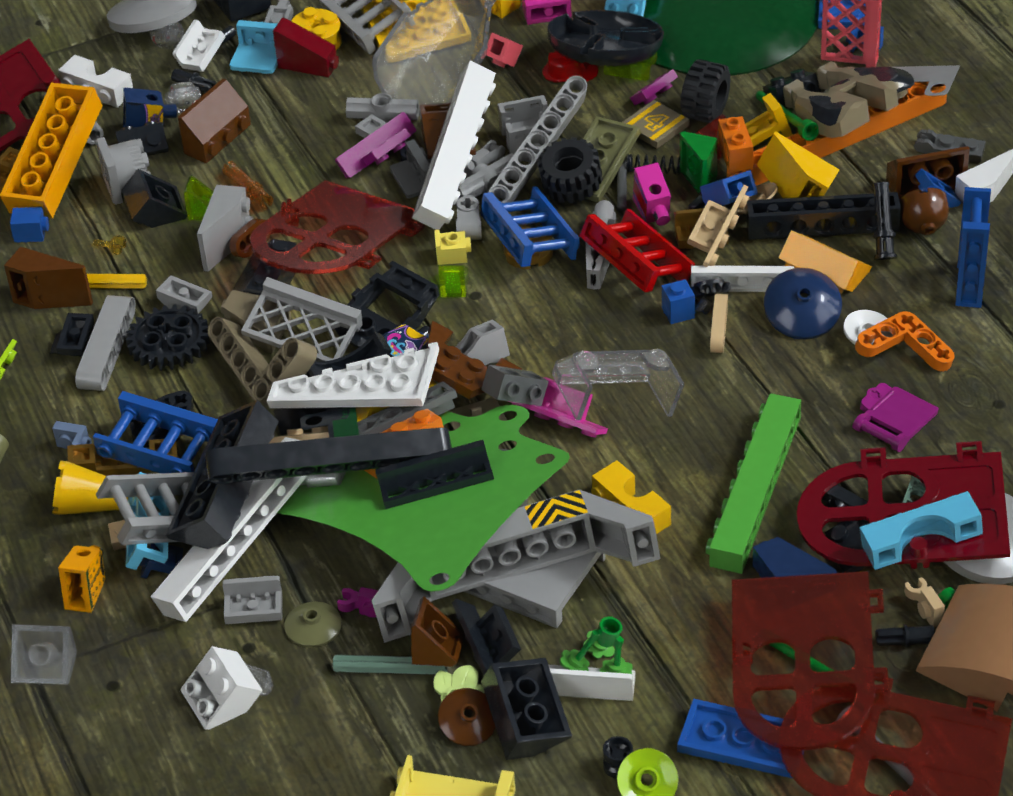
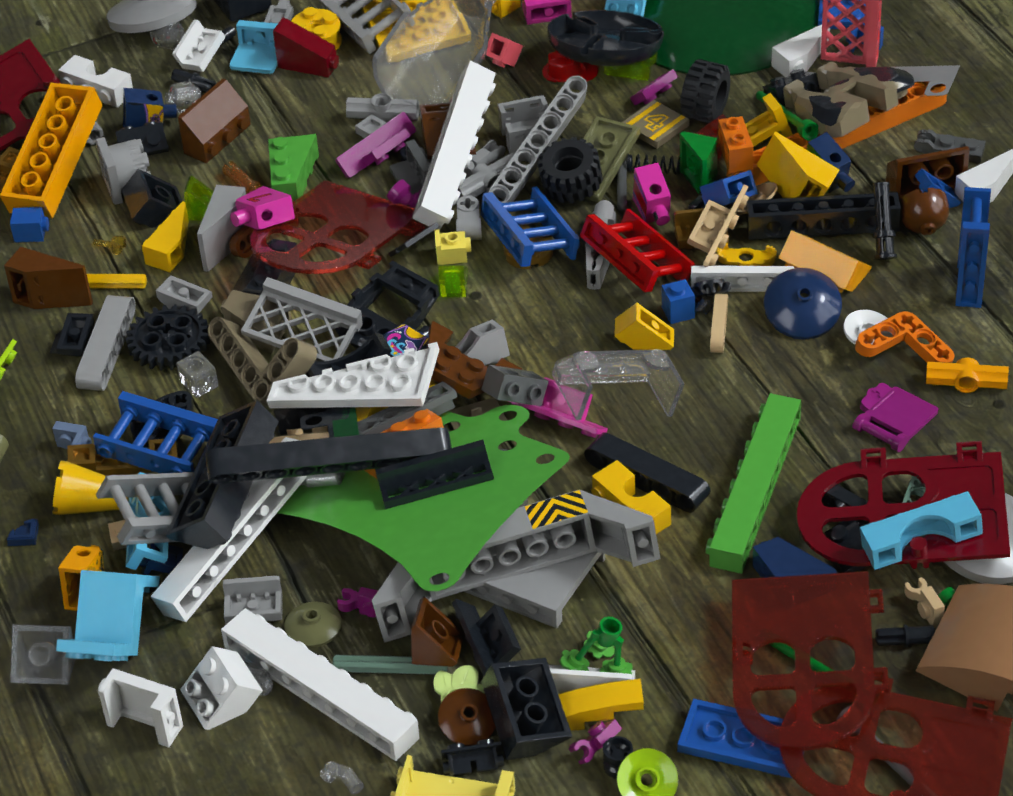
none -> dark blue tile [7,518,39,546]
none -> medium azure bracket [56,570,160,661]
none -> white panel [98,668,183,747]
none -> yellow slope [142,201,189,272]
none -> clear brick [176,351,219,398]
none -> white brick [221,608,419,761]
none -> dark pink torso [230,186,295,230]
none -> bright green wedge [268,134,319,206]
none -> clear arm [320,761,364,794]
none -> magenta arm [387,179,422,208]
none -> black piece [388,222,439,257]
none -> black hinge [441,739,504,776]
none -> yellow slope [558,679,644,731]
none -> magenta plate [569,719,622,764]
none -> black beam [584,432,711,513]
none -> yellow slope [614,303,674,350]
none -> yellow piece [716,243,777,266]
none -> white slope [771,24,830,78]
none -> dark blue torso [806,132,855,193]
none -> light orange piece [926,358,1009,393]

